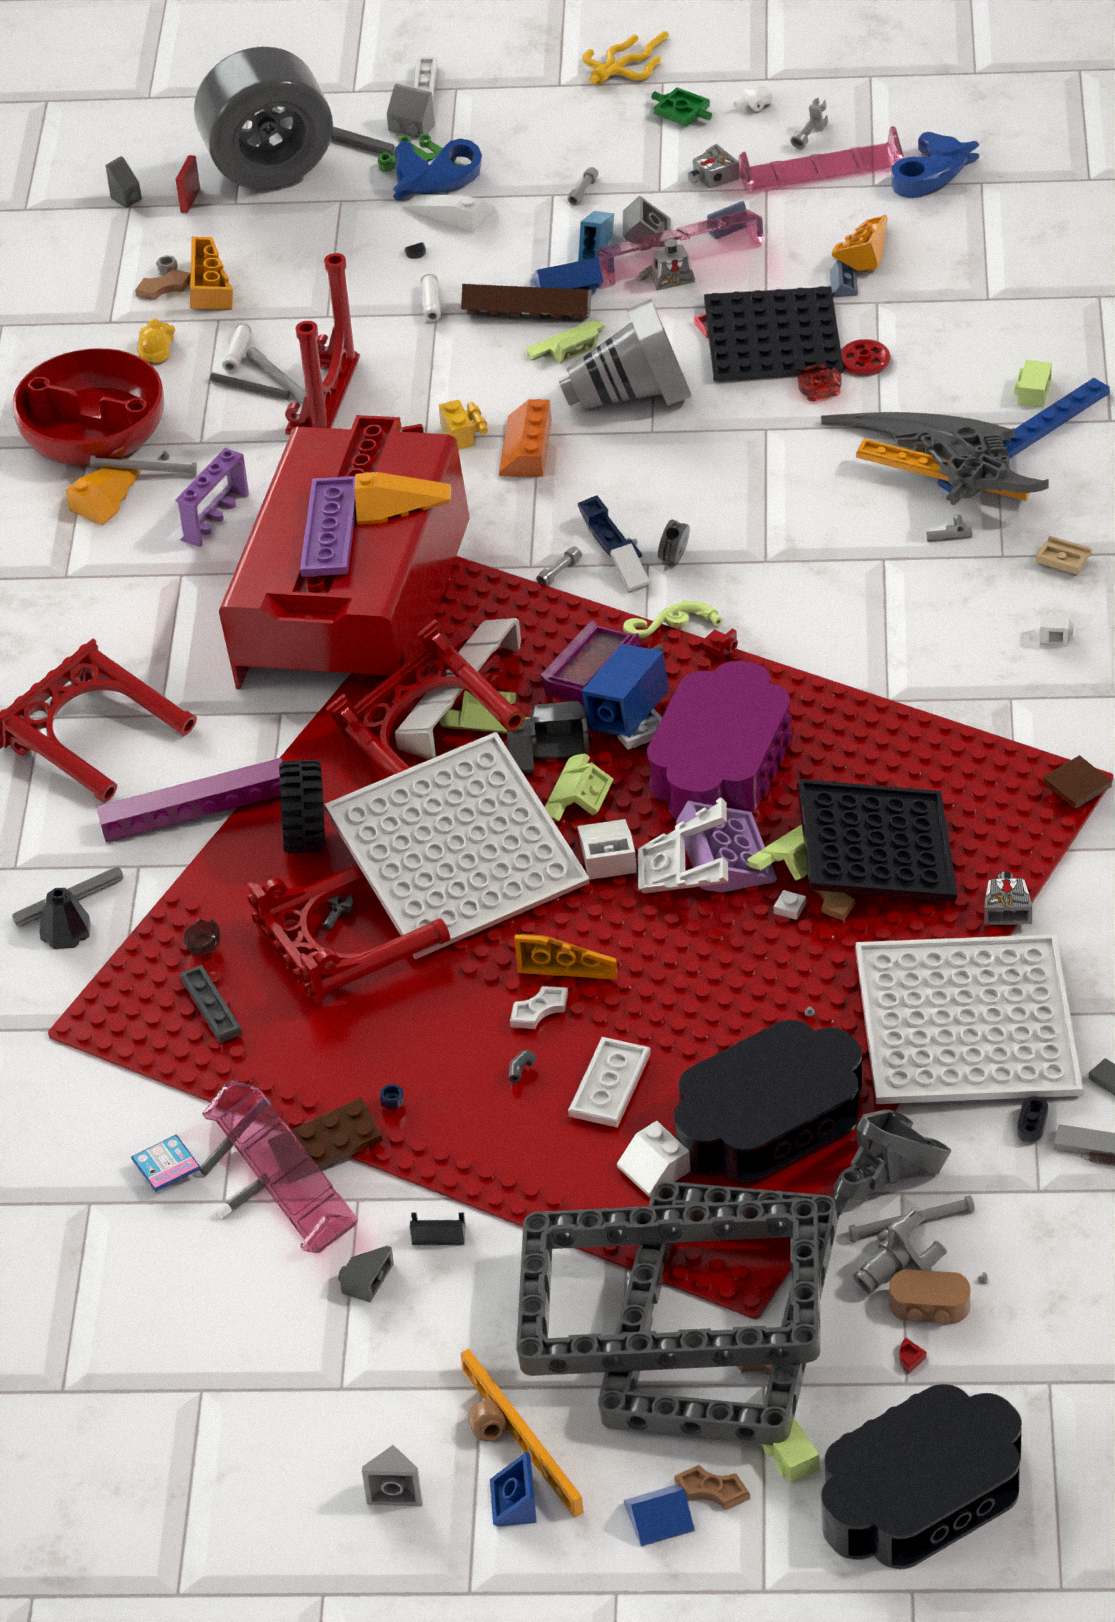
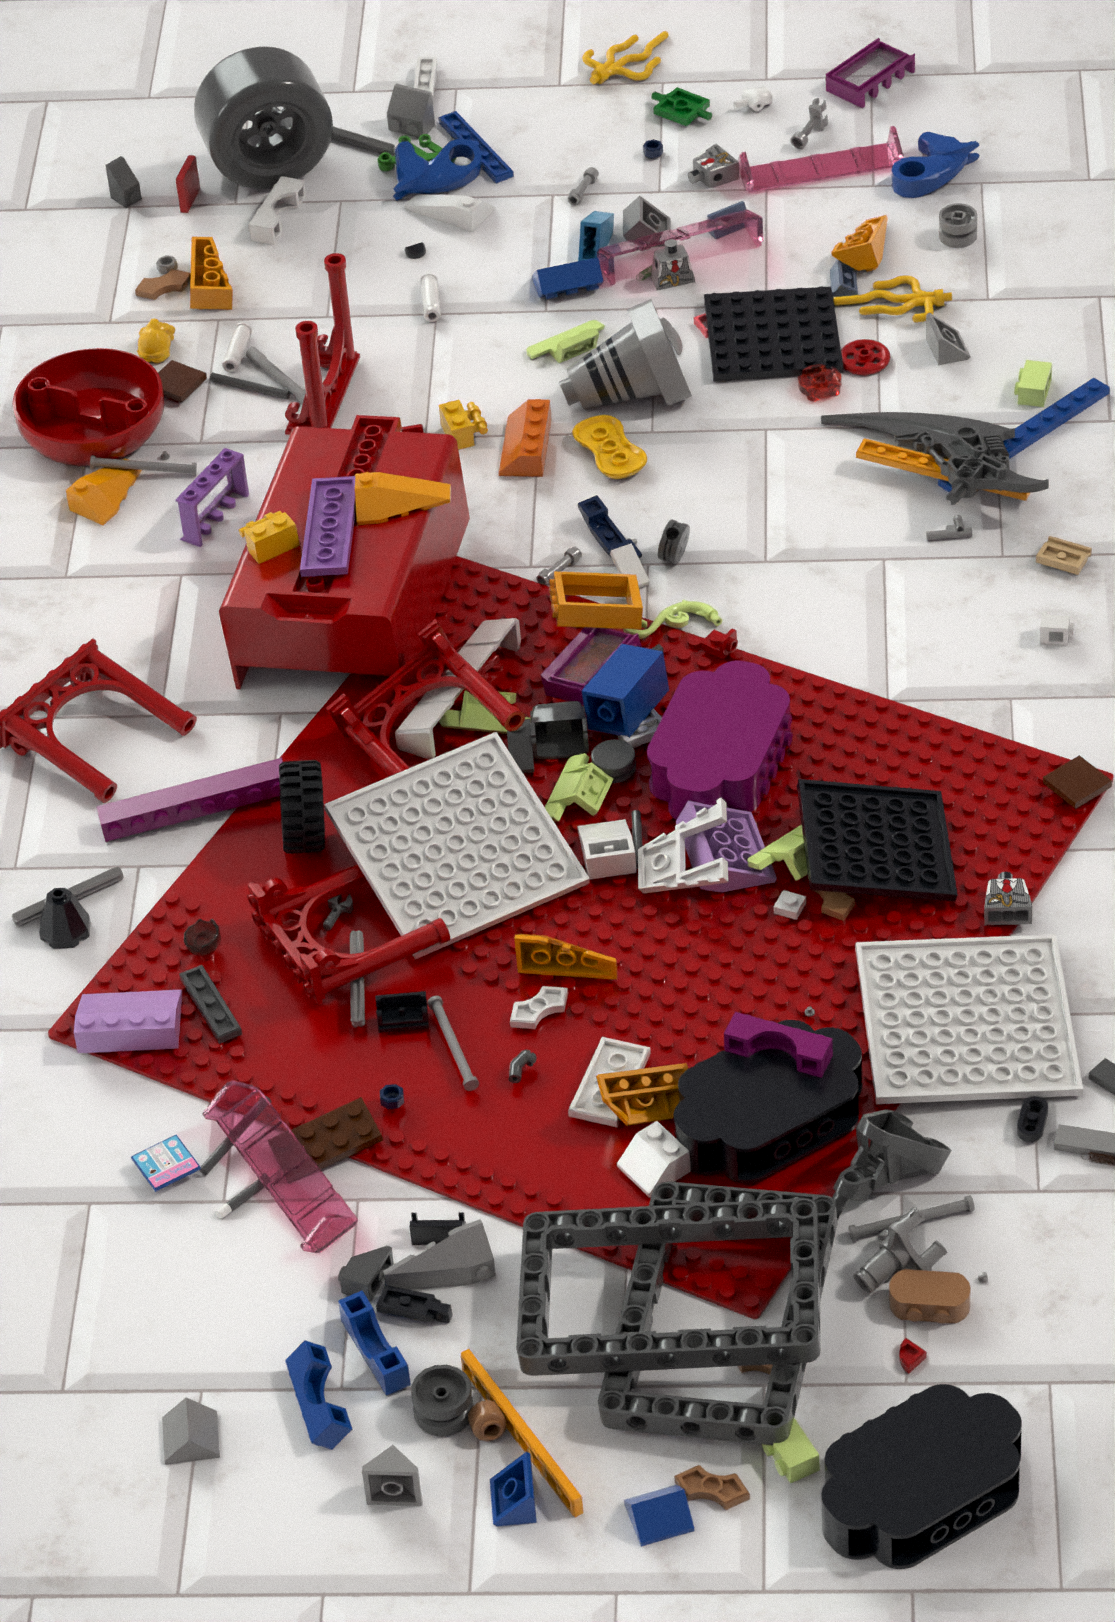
reddish brown brick [461,284,591,320] -> none
none -> lavender slope [74,990,182,1053]
none -> reddish brown tile [158,360,207,403]
none -> light grey slope [162,1397,220,1464]
none -> yellow brick [238,511,300,564]
none -> white arch [248,176,306,245]
none -> blue arch [285,1340,353,1450]
none -> blue arch [338,1291,411,1396]
none -> light grey axle [350,930,365,1028]
none -> black hinge [375,991,429,1033]
none -> black hinge [376,1285,453,1323]
none -> light grey wedge [383,1219,496,1290]
none -> dark grey wheel [411,1365,473,1436]
none -> light grey bar [427,996,479,1091]
none -> blue tile [438,111,514,183]
none -> light orange window [549,571,643,629]
none -> yellow plate [572,415,647,479]
none -> dark grey head [591,739,636,783]
none -> light orange wedge [596,1063,688,1126]
none -> dark grey bar [631,810,643,869]
none -> dark blue tile [643,139,663,158]
none -> light grey bar [660,317,682,355]
none -> magenta arch [724,1012,833,1078]
none -> magenta window [825,38,915,109]
none -> yellow plant [833,275,952,322]
none -> light grey slope [926,313,971,365]
none -> light grey wheel [939,203,977,248]

